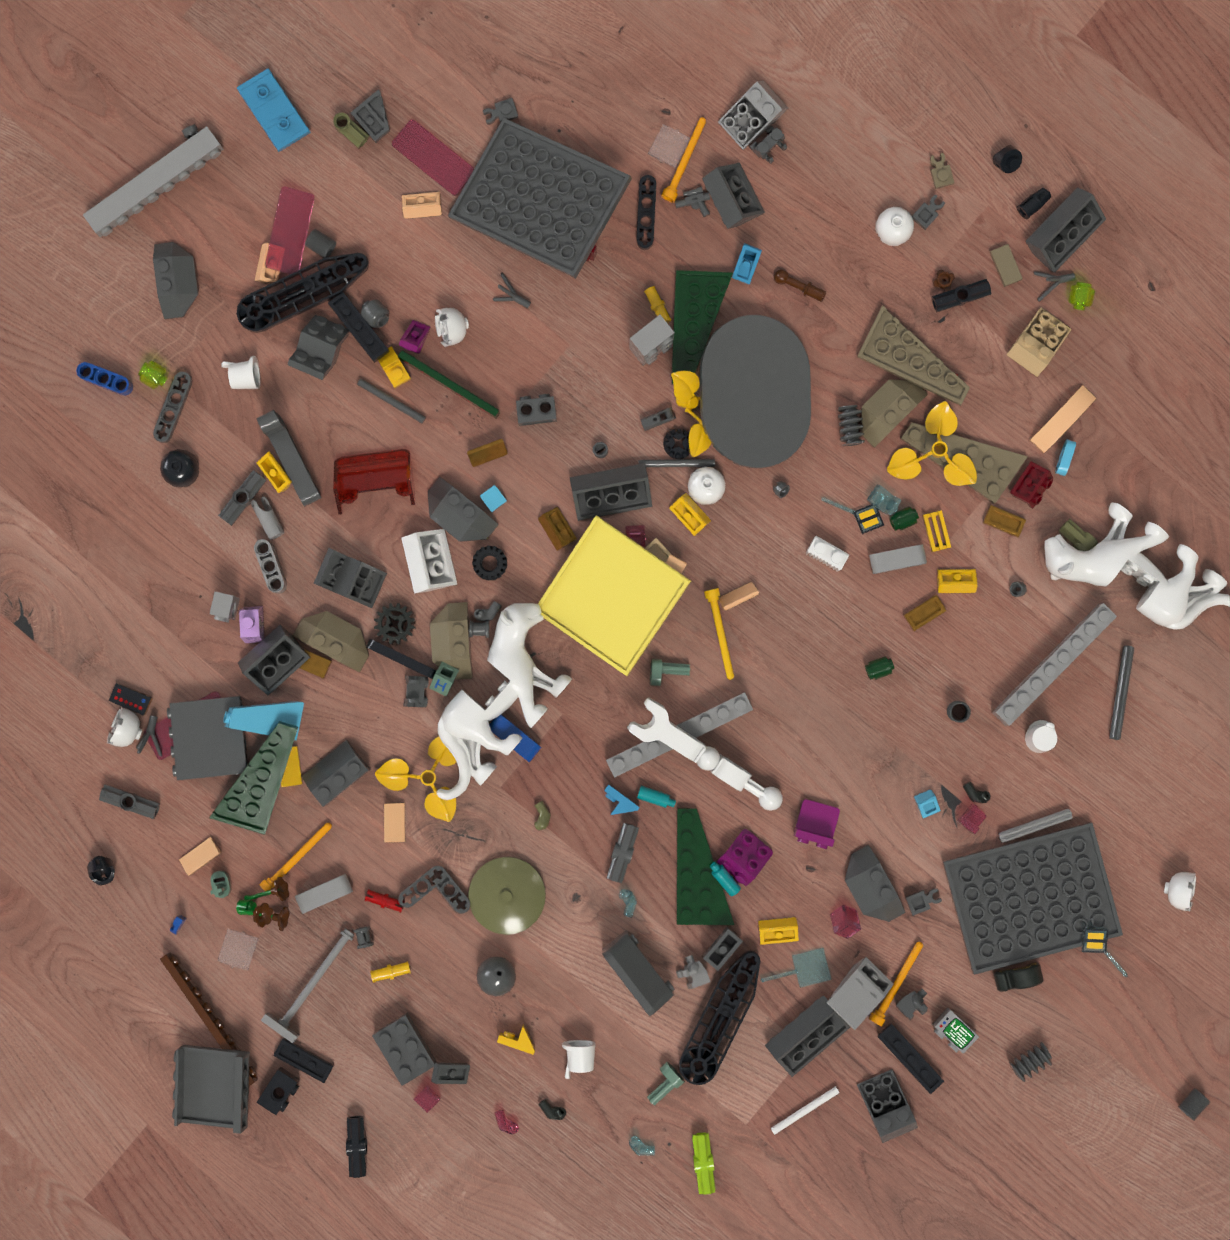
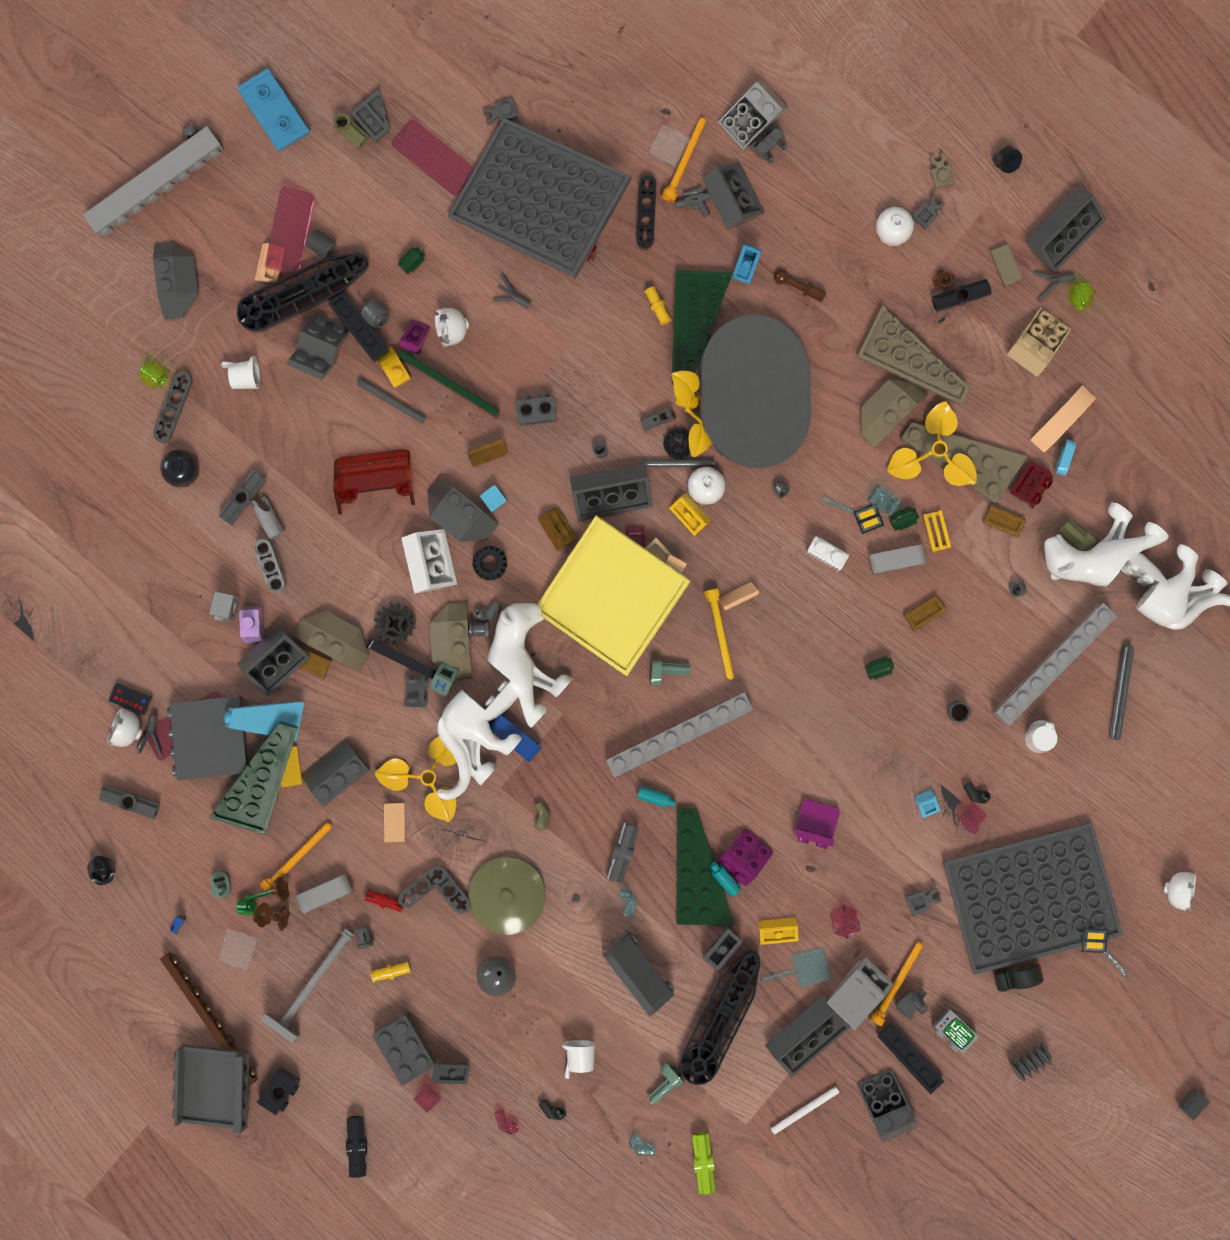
blue beam [76,362,133,396] -> none
light nougat slope [179,837,222,876] -> none
dark grey beam [256,410,322,507] -> none
yellow slope [256,451,292,493] -> none
black tile [273,1038,334,1083] -> none
dark grey bracket [313,548,387,608] -> none
light nougat slope [402,192,442,219] -> none
yellow slope [497,1024,535,1055] -> none
dark azure slope [604,784,640,815] -> none
white piece [627,698,783,811] -> none
light grey brick [629,315,675,366] -> none
light grey piece [676,955,710,989] -> none
dark grey piece [838,405,865,446] -> none
dark grey wedge [844,845,906,922] -> none
yellow slope [937,569,978,593] -> none
light grey axle [998,809,1073,843] -> none
black hinge [1016,188,1051,220] -> none
none -> dark green brick [398,247,425,274]

